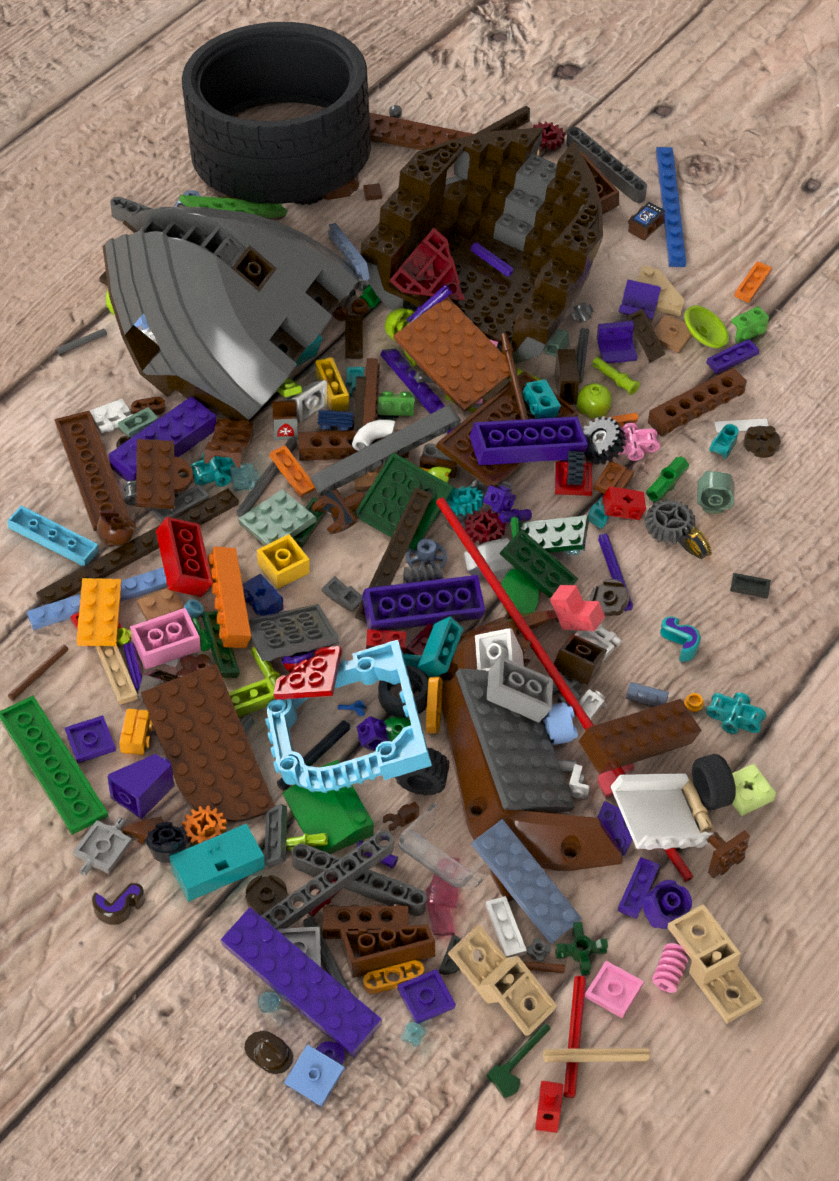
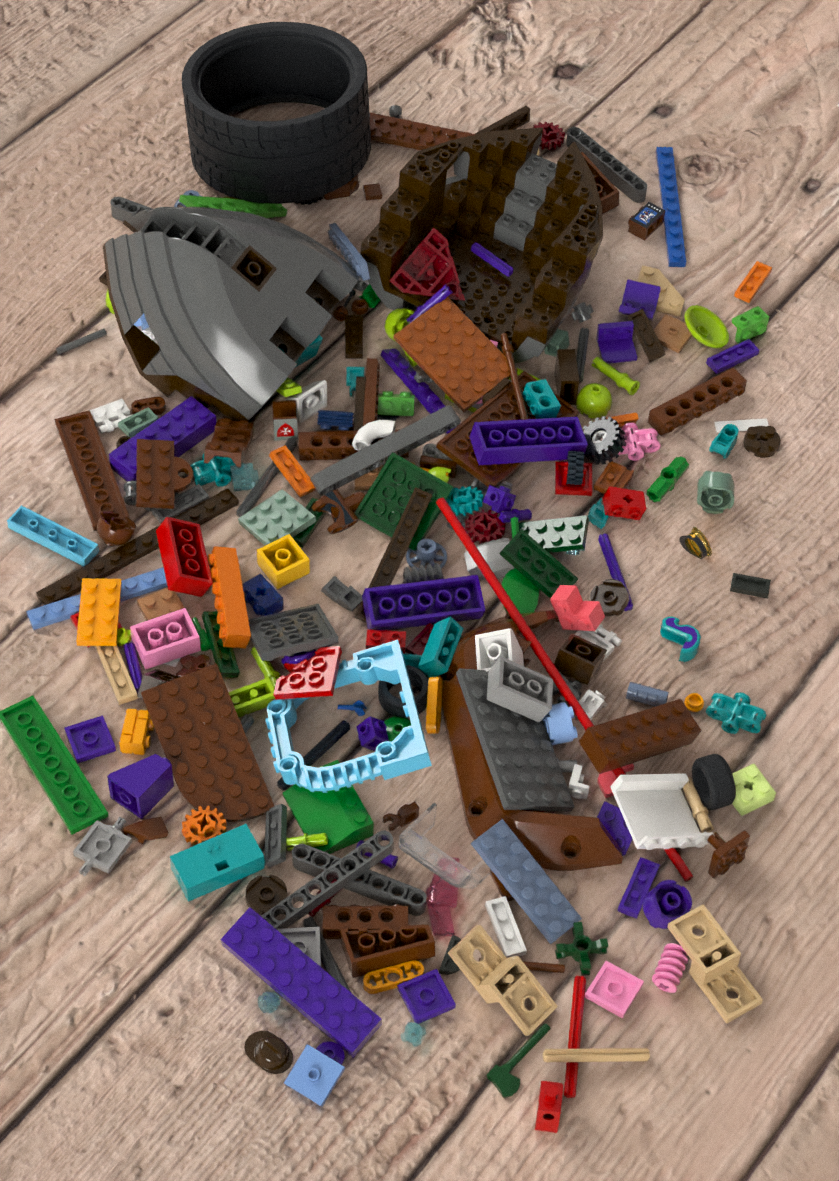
reddish brown bar [8,644,69,701] -> none
dark brown animal [92,883,145,925] -> none
black cone [146,822,188,863] -> none
medium azure tile [184,599,204,618] -> none
yellow brick [315,357,349,411] -> none
black tyre [395,748,450,795] -> none
dark grey plate [526,938,552,962] -> none
dark grey gear [645,499,696,545] -> none

